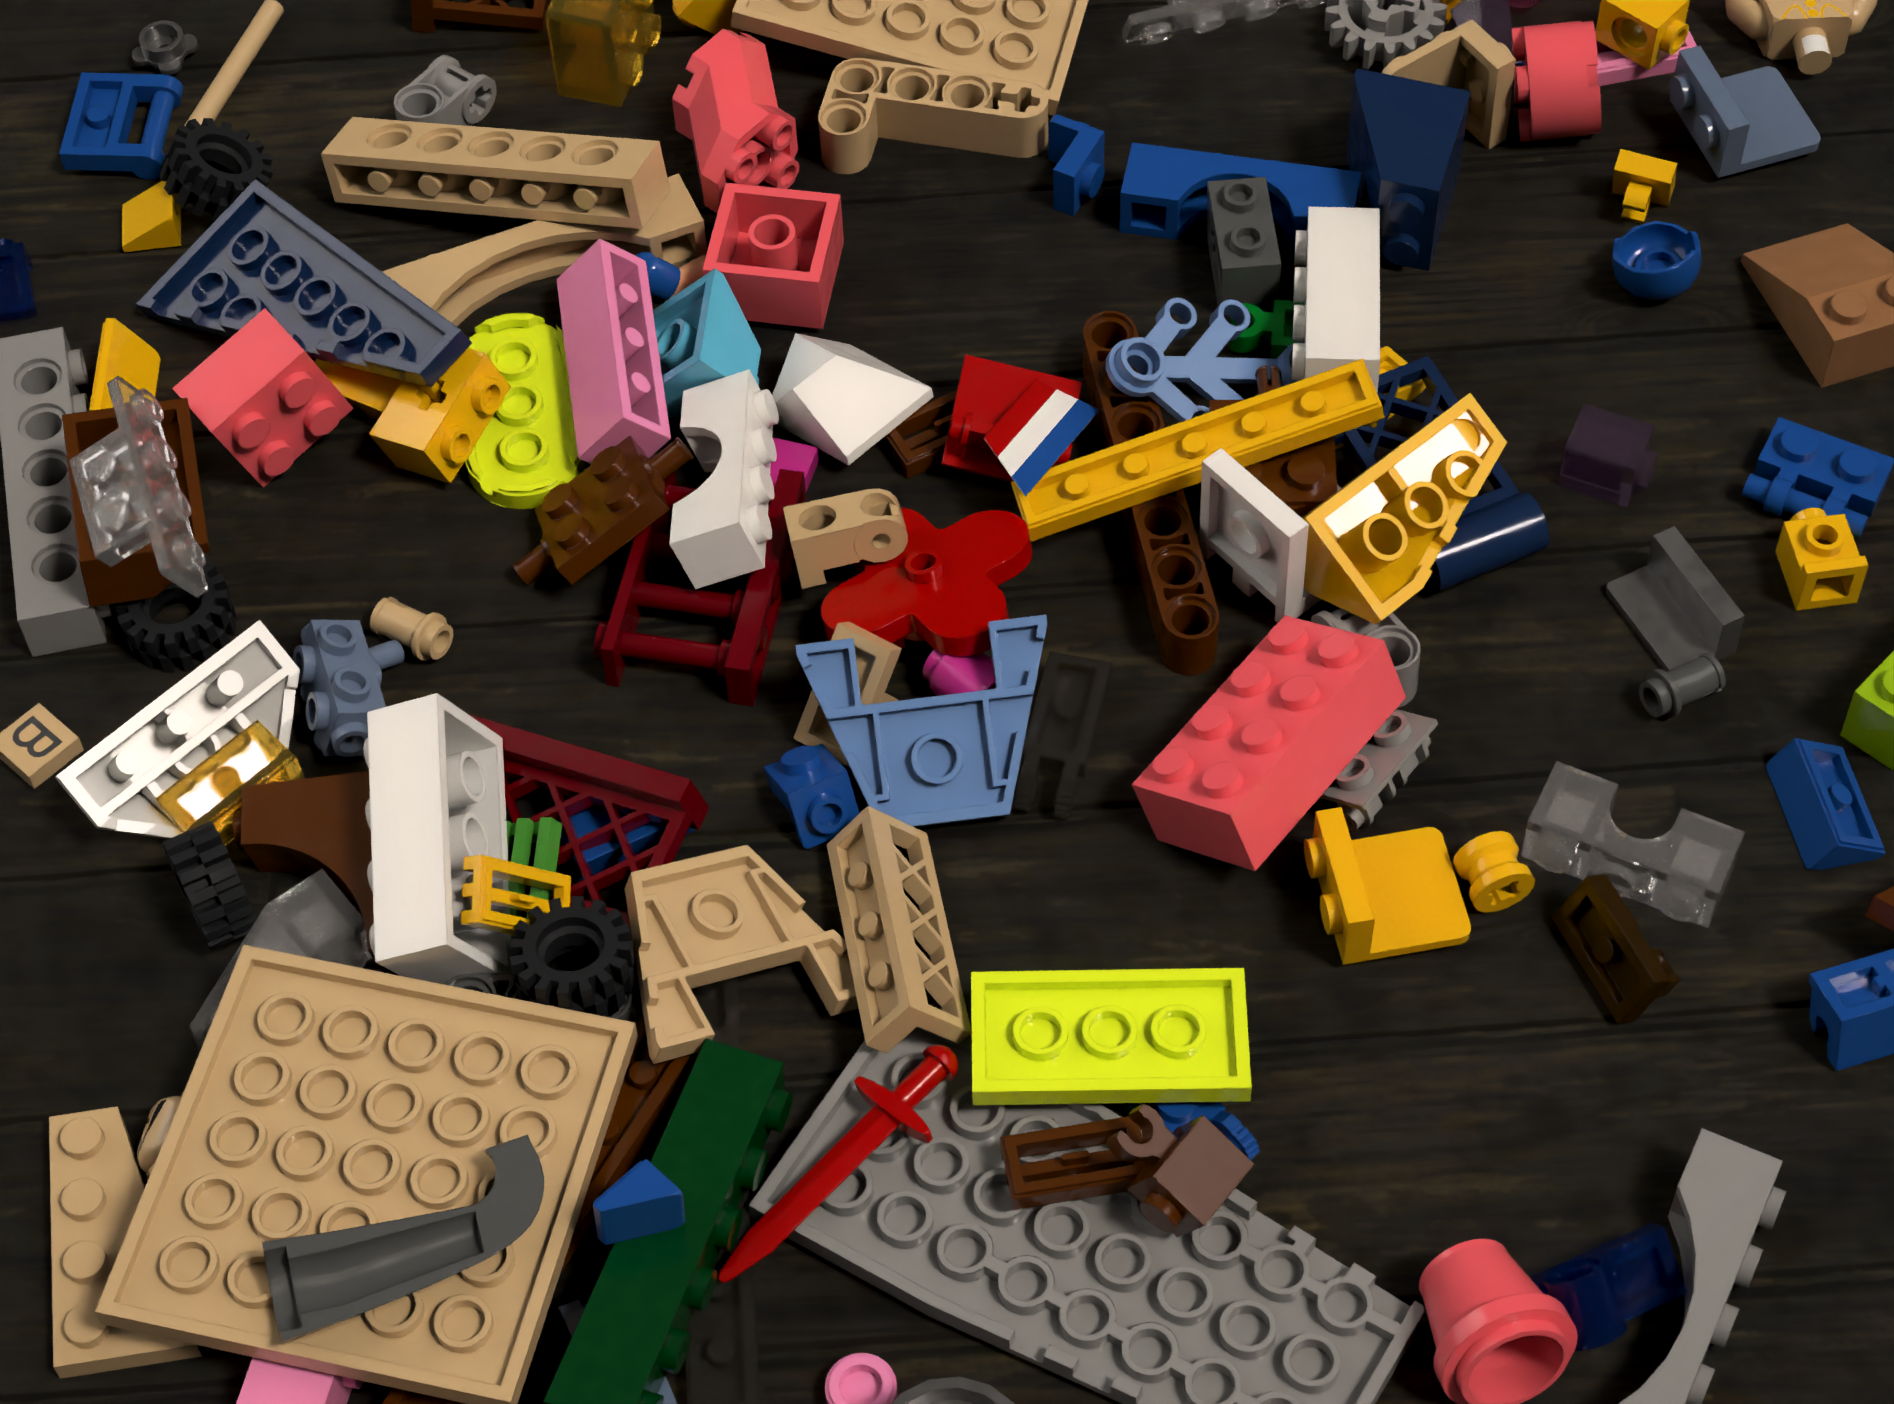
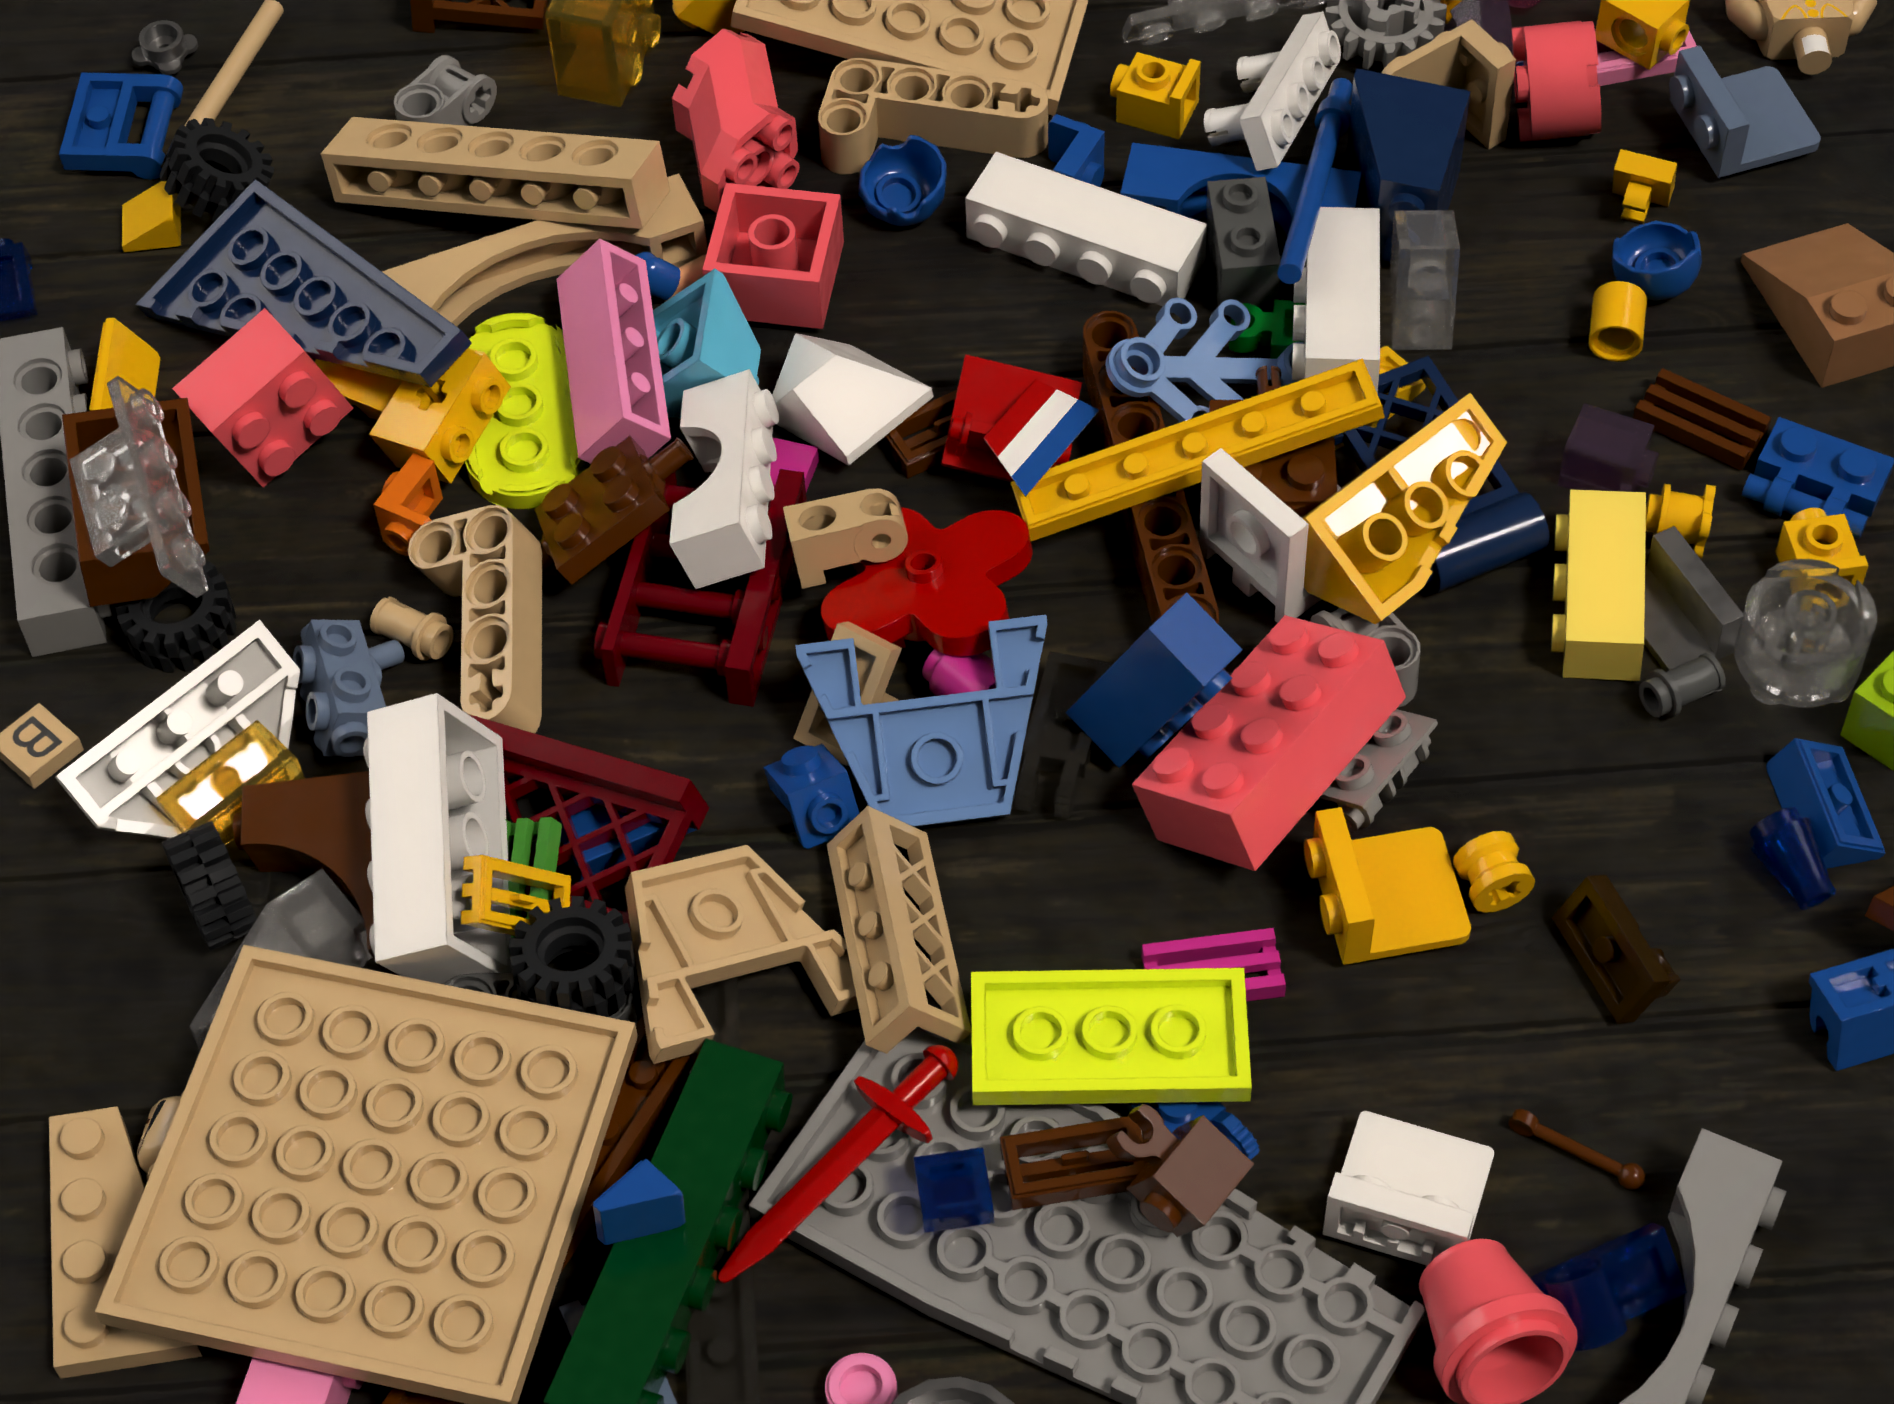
dark grey animal [262,1134,544,1344] -> none
clear arch [1521,761,1745,928] -> none
none -> orange bracket [373,453,443,556]
none -> tan beam [408,505,542,733]
none -> blue hair [858,135,947,227]
none -> clear blue plate [913,1147,994,1233]
none -> white brick [965,152,1207,306]
none -> blue wedge [1065,593,1243,768]
none -> yellow brick [1110,52,1201,139]
none -> dark pink tile [1141,928,1286,1002]
none -> white plate [1204,11,1341,171]
none -> blue bar [1277,78,1353,284]
none -> white bracket [1323,1111,1494,1265]
none -> clear slope [1391,210,1460,350]
none -> reddish brown hinge [1508,1109,1645,1190]
none -> light yellow brick [1551,489,1646,681]
none -> yellow beam [1589,281,1647,362]
none -> reddish brown tile [1632,368,1772,471]
none -> yellow brick [1646,484,1716,559]
none -> clear brick [1734,559,1877,707]
none -> clear blue cone [1749,807,1836,910]

